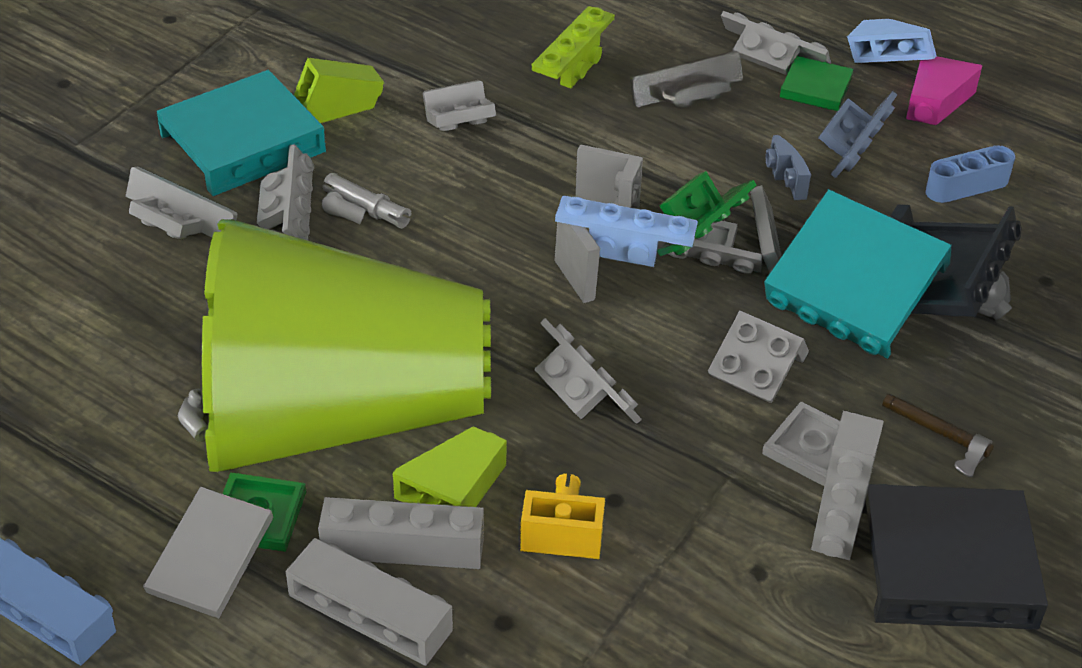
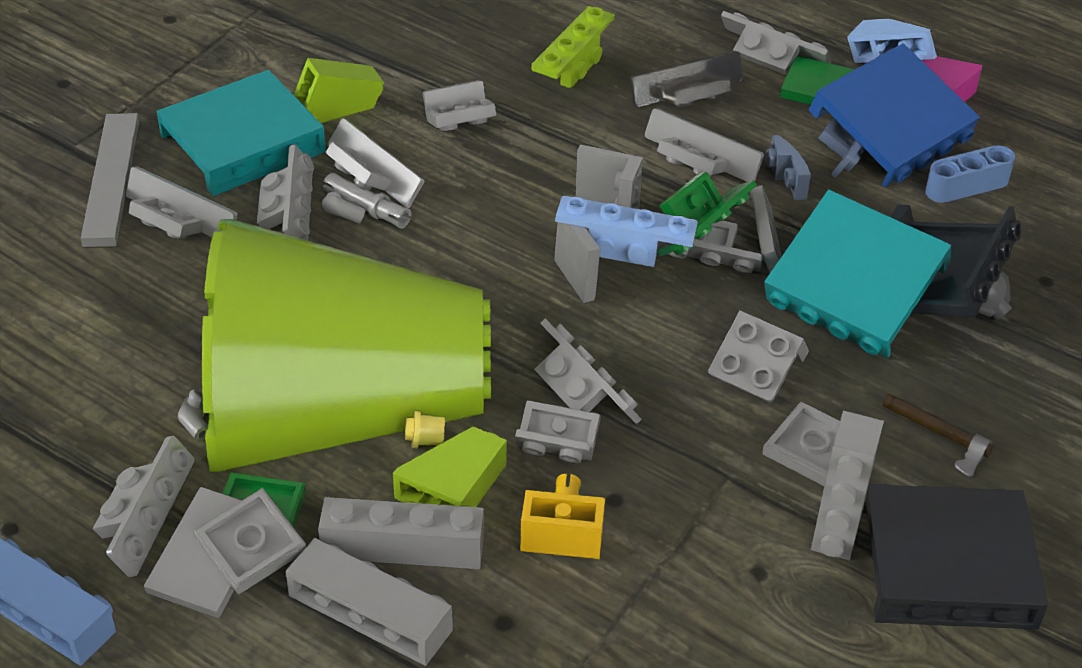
none -> light grey tile [81,113,139,247]
none -> light grey bracket [93,435,194,577]
none -> light grey tile [194,488,307,595]
none -> light grey bracket [326,119,424,208]
none -> light yellow hose [405,411,445,449]
none -> light grey bracket [515,400,601,463]
none -> light grey bracket [645,108,764,182]
none -> blue panel [808,43,980,188]

